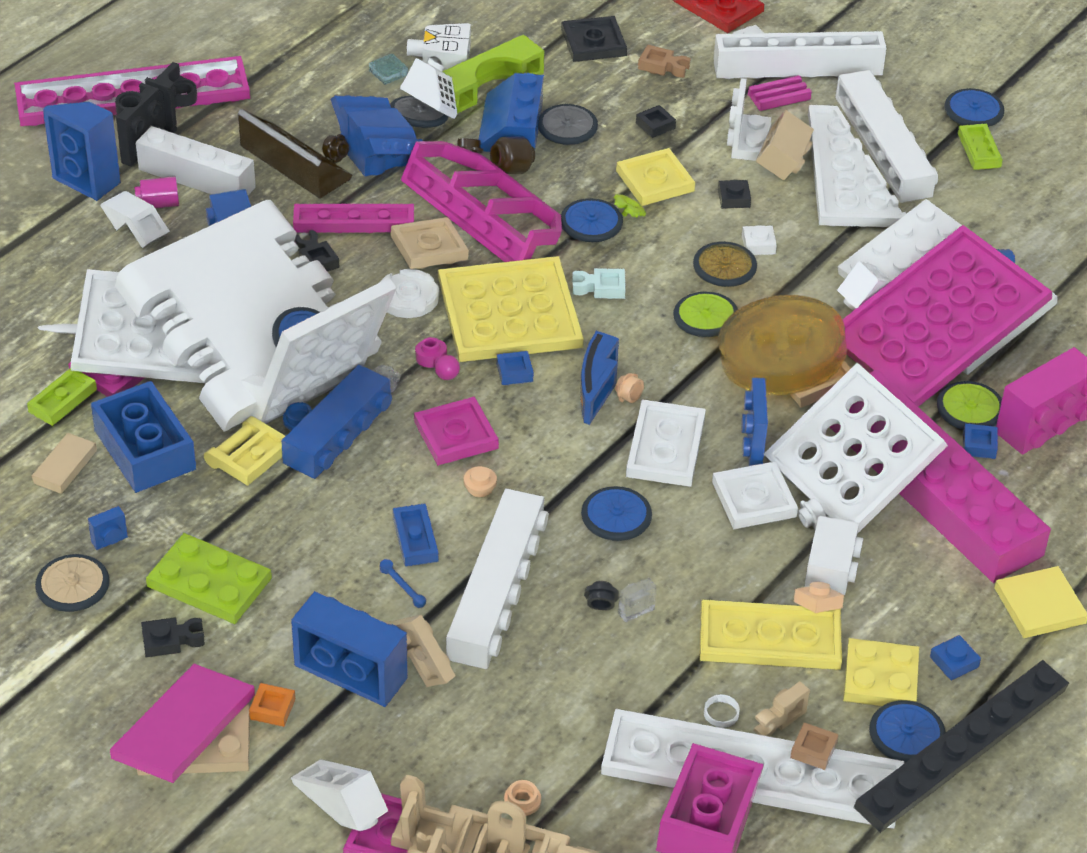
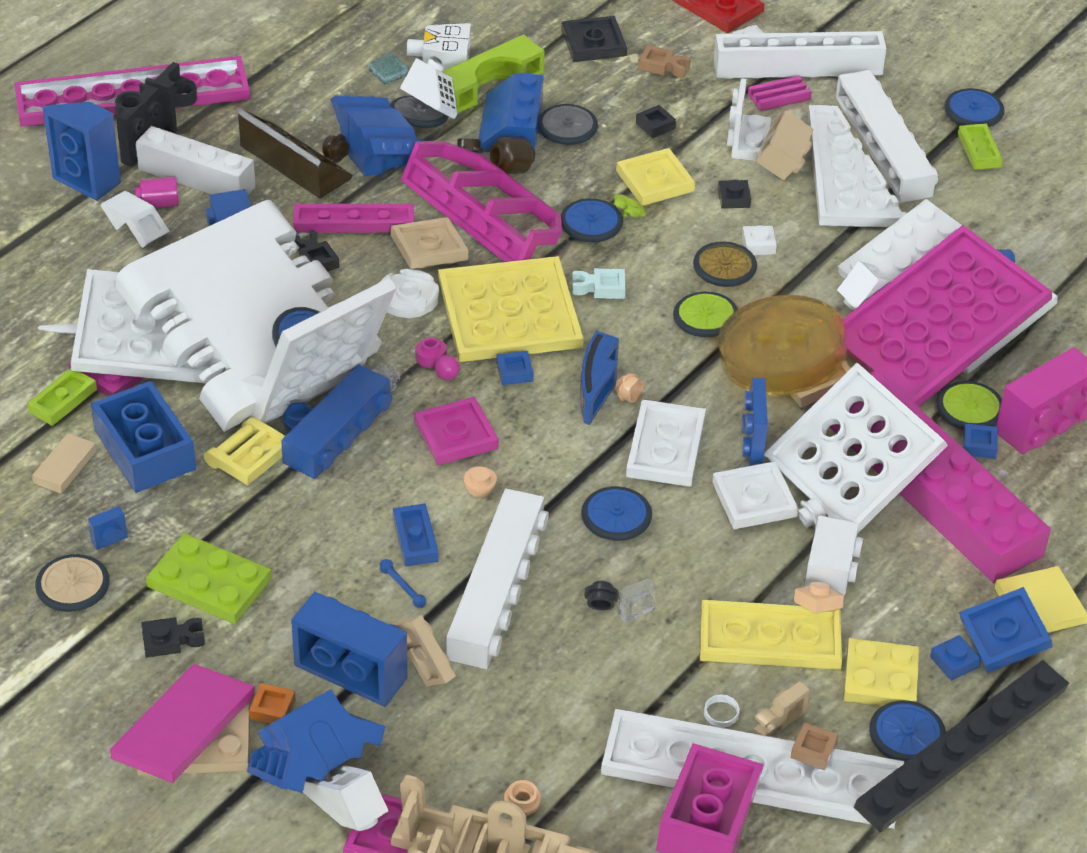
none -> blue slope [247,689,385,793]
none -> blue plate [959,587,1053,673]

